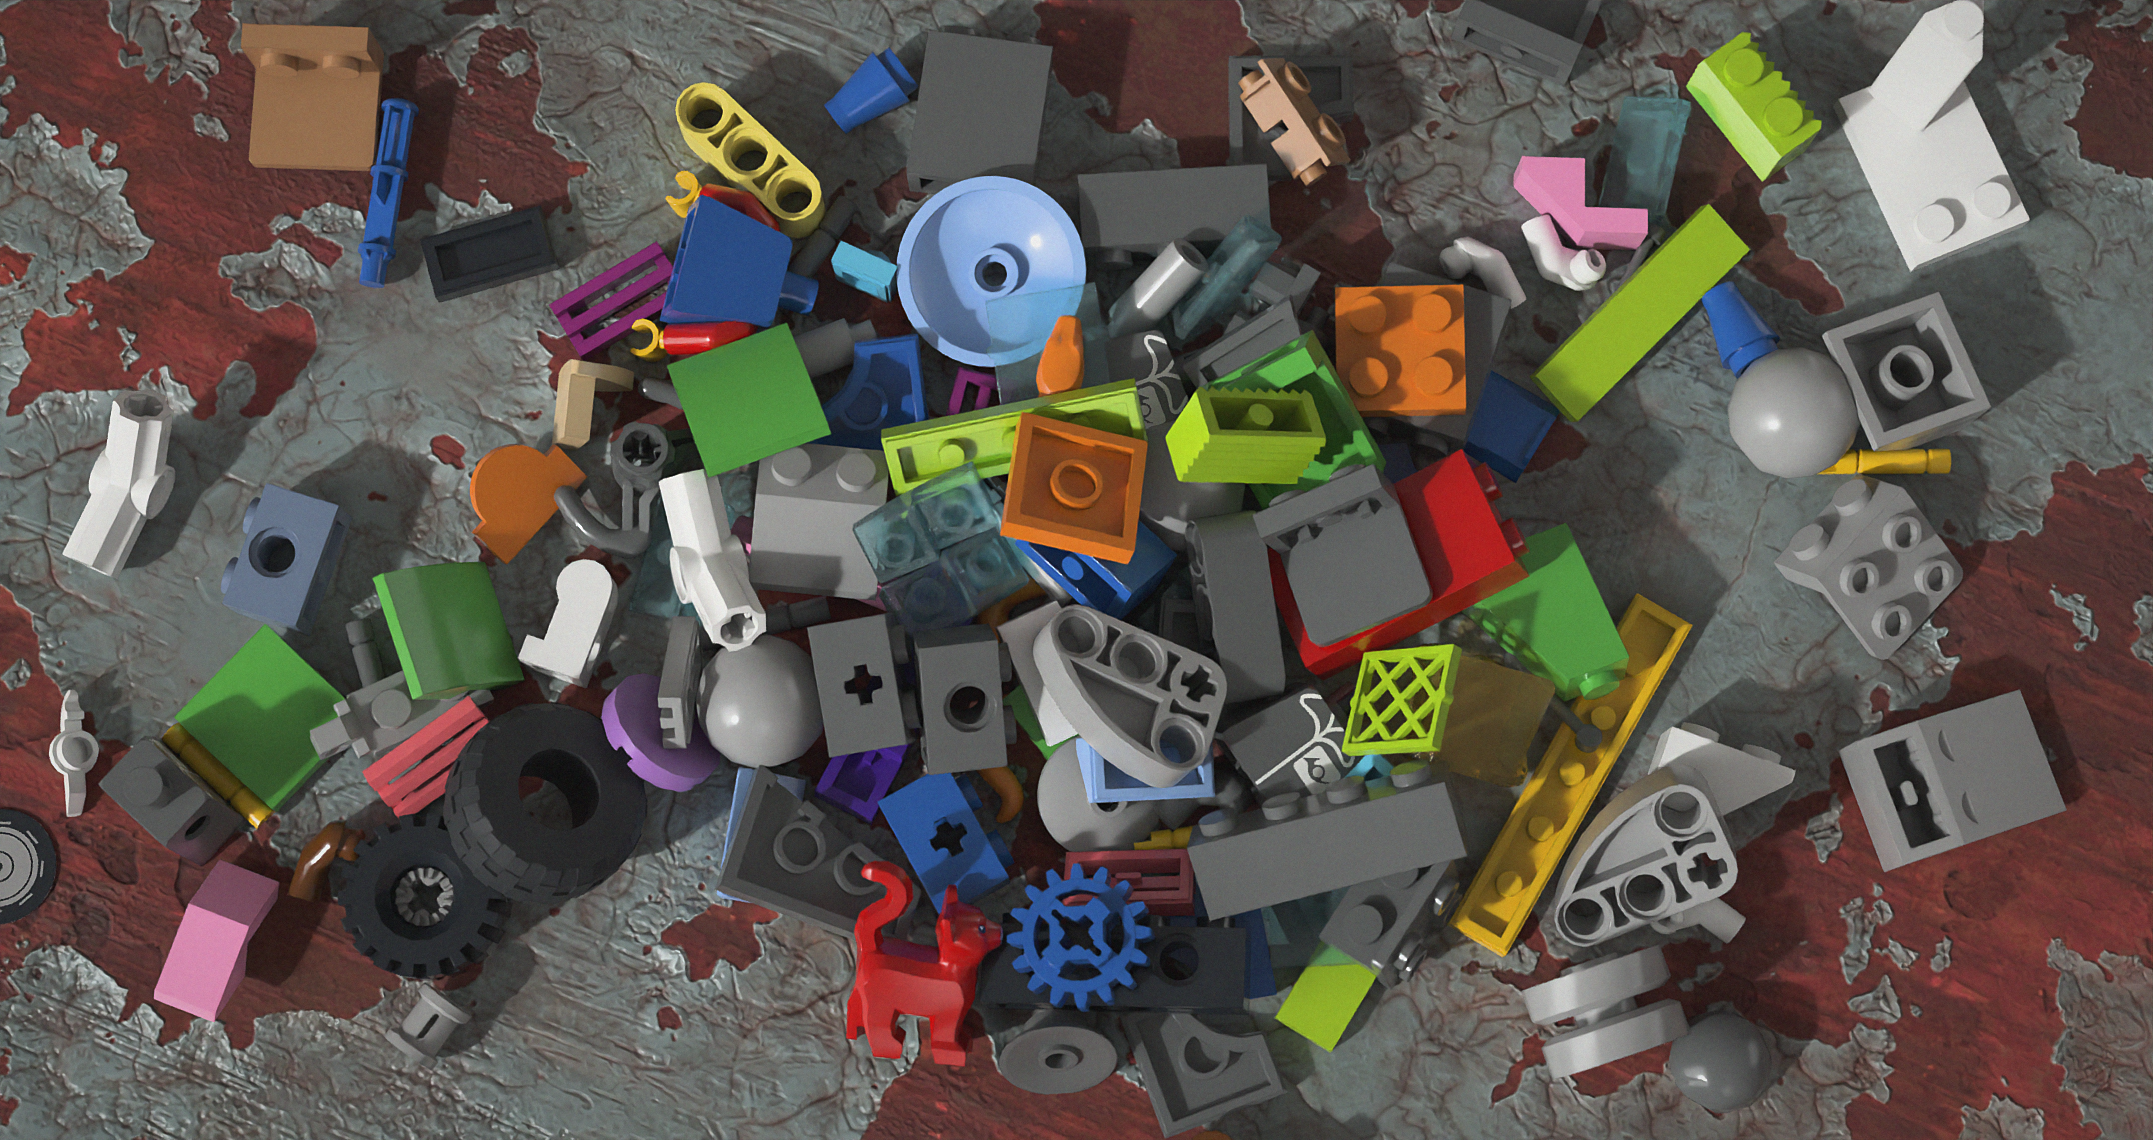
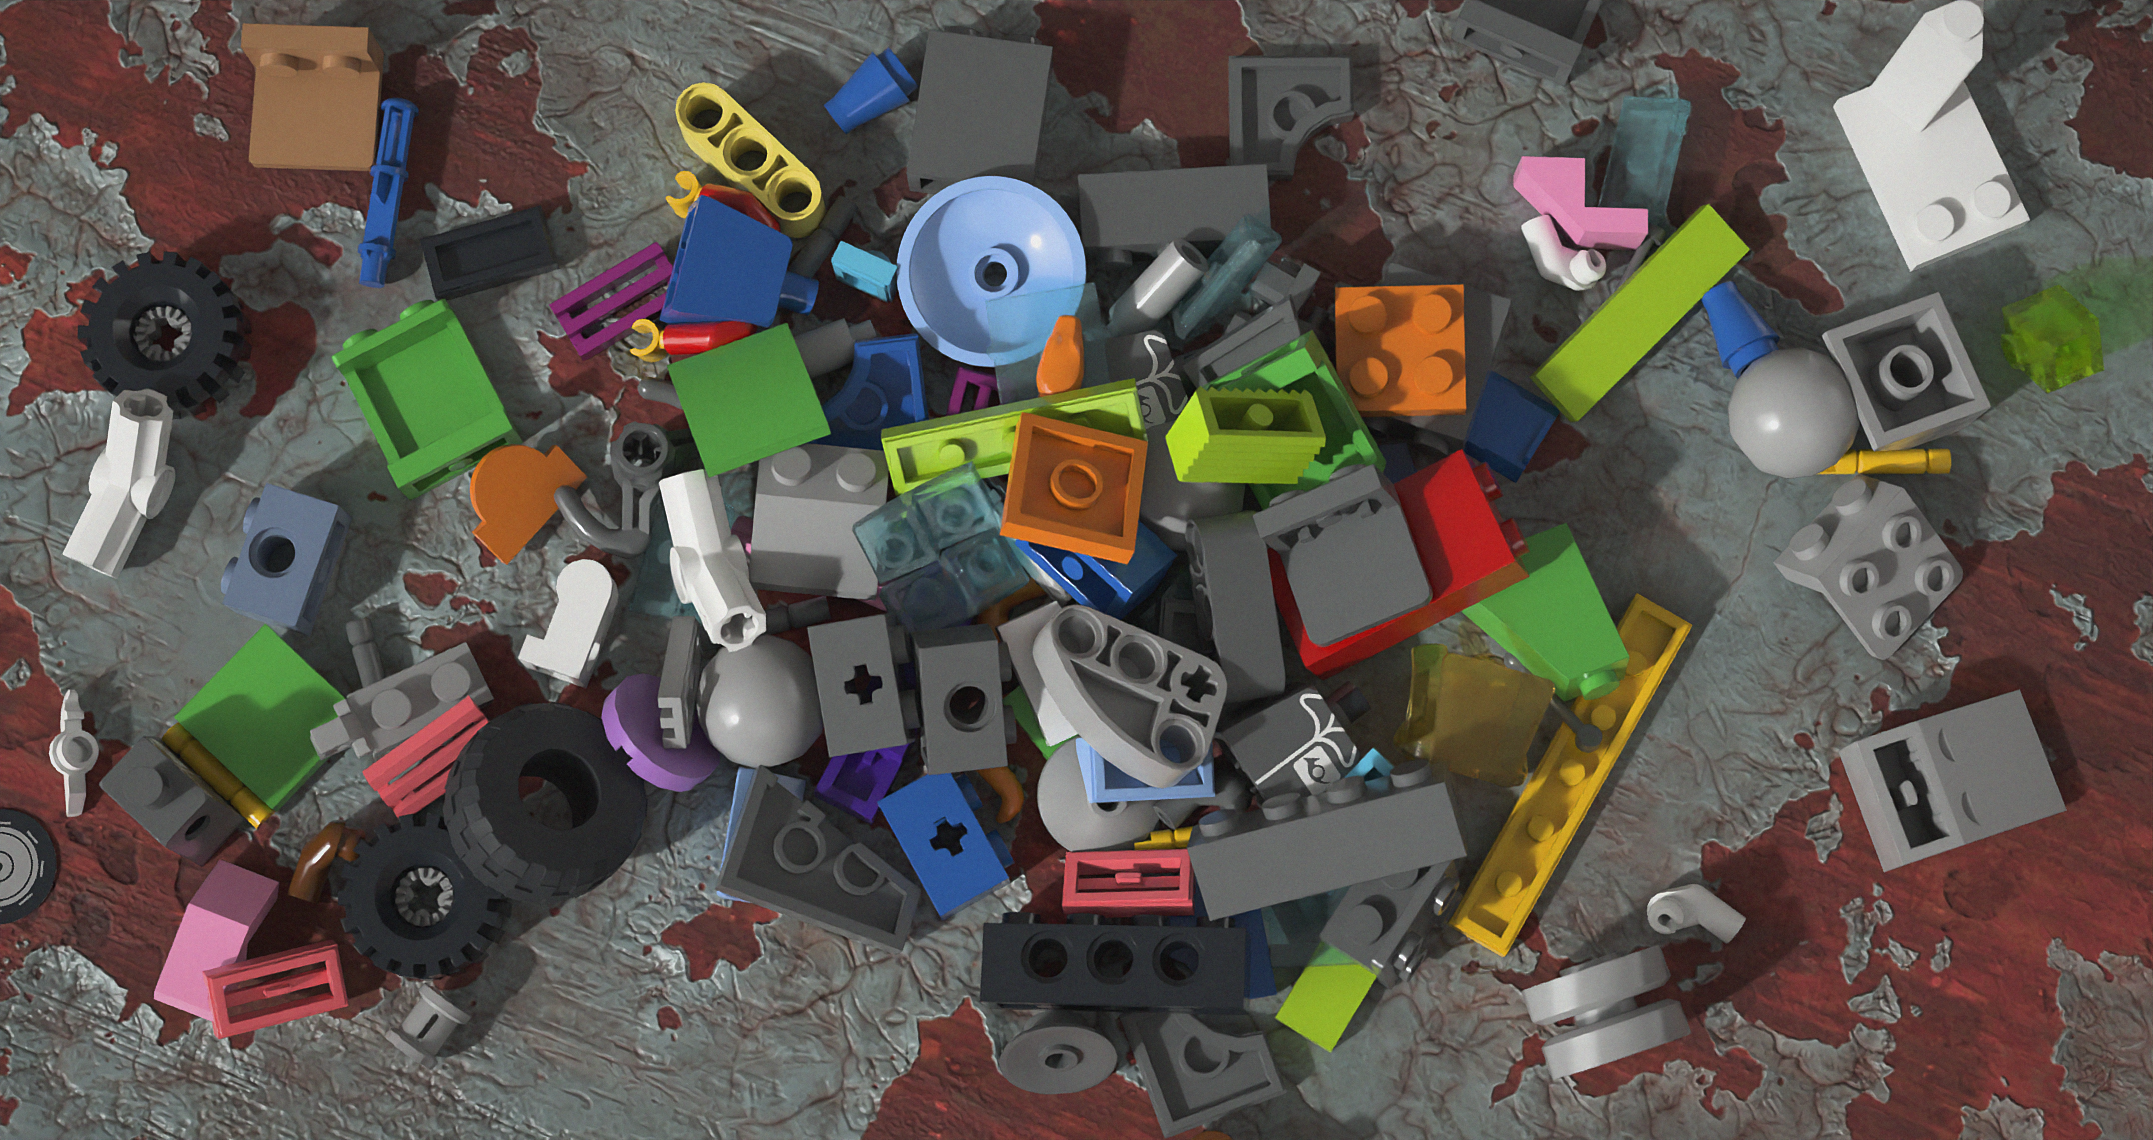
bright green slope [373,562,525,700] -> none
tan tile [552,359,634,451] -> none
red animal [846,861,1003,1066] -> none
blue gear [1007,863,1155,1012] -> none
medium nougat hinge [1238,58,1351,187] -> none
lime window [1341,644,1462,756] -> none
white arm [1439,237,1527,309] -> none
light grey beam [1555,763,1738,947] -> none
white slope [1647,722,1796,816] -> none
dark grey hair [1668,1010,1772,1114] -> none
lime brick [1685,32,1822,182] -> none
none -> black bush [78,251,252,420]
none -> coral tile [202,939,349,1039]
none -> bright green panel [331,299,523,501]
none -> clear neon green brick [2000,284,2104,394]

